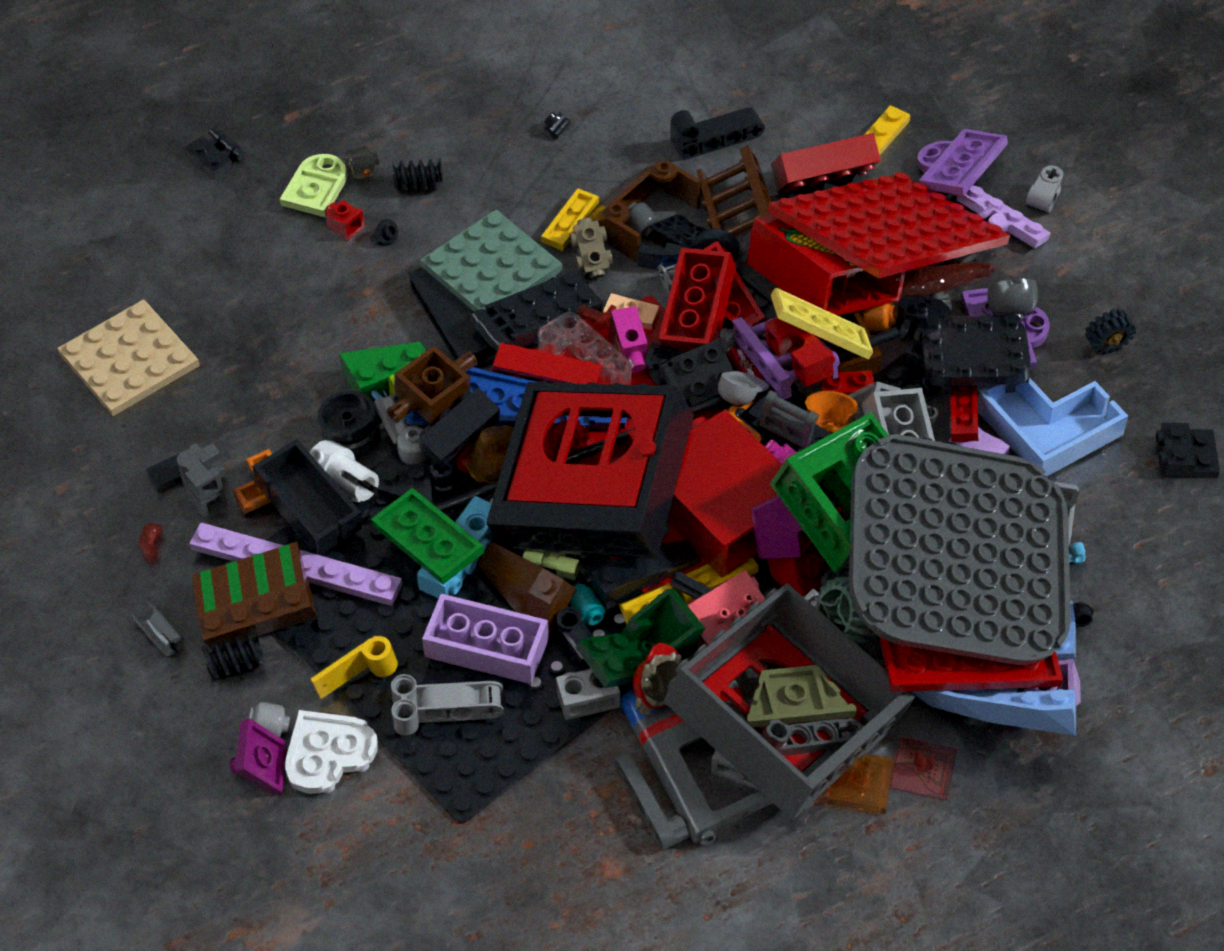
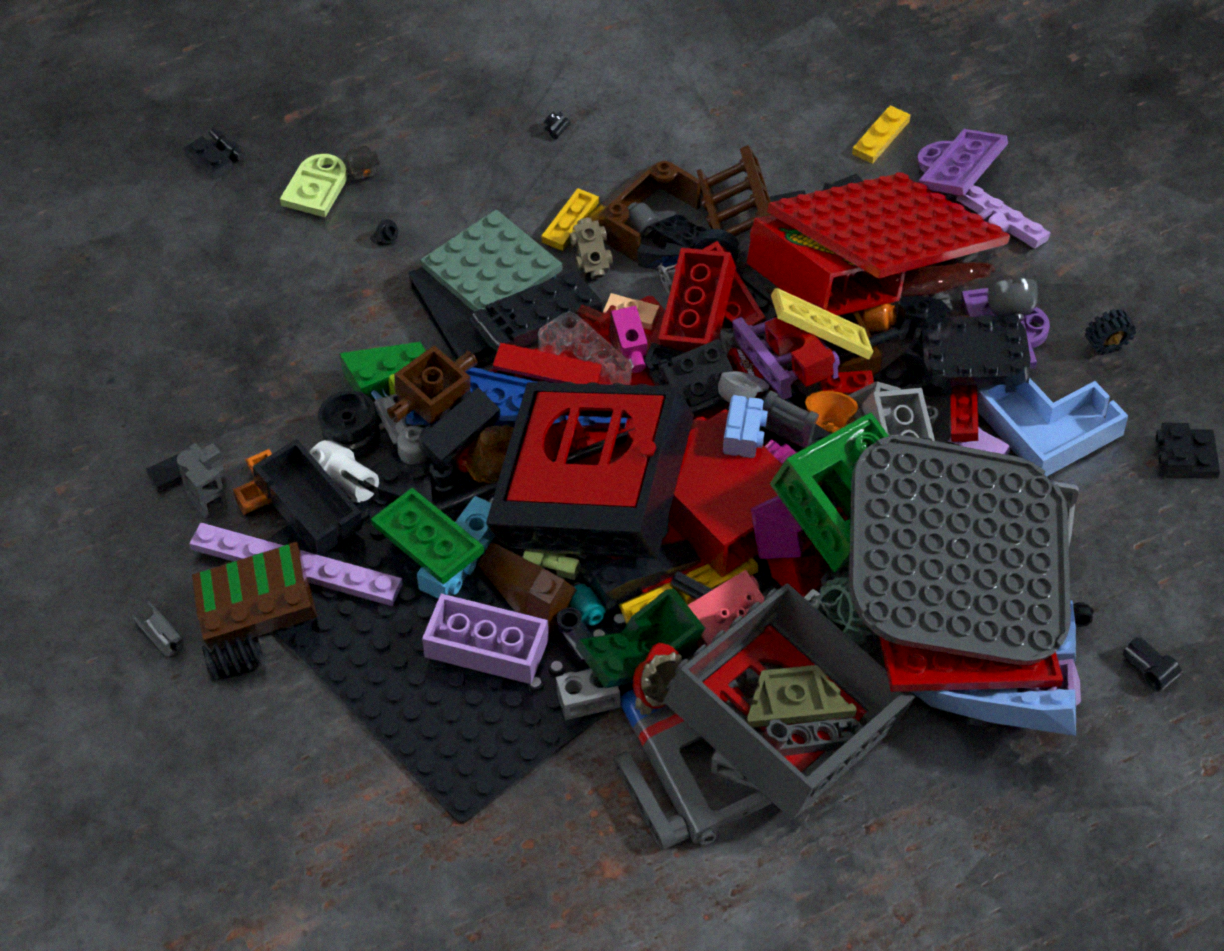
tan plate [57,299,200,416] -> none
clear red arm [138,522,162,562] -> none
magenta tile [229,718,287,796] -> none
light grey head [248,702,290,737] -> none
white plate [285,710,378,794] -> none
yellow door [311,636,398,699] -> none
red brick [325,200,365,240] -> none
light grey piece [391,674,504,736] -> none
black piece [393,159,443,191] -> none
black beam [670,107,765,159] -> none
red brick [771,133,881,193] -> none
clear orange tile [828,754,894,814] -> none
clear red piece [890,736,957,800] -> none
light grey piece [1026,165,1063,213] -> none
medium azure hand [1069,542,1086,564] -> none
none -> light blue brick [723,395,768,458]
none -> black piece [1123,637,1182,692]

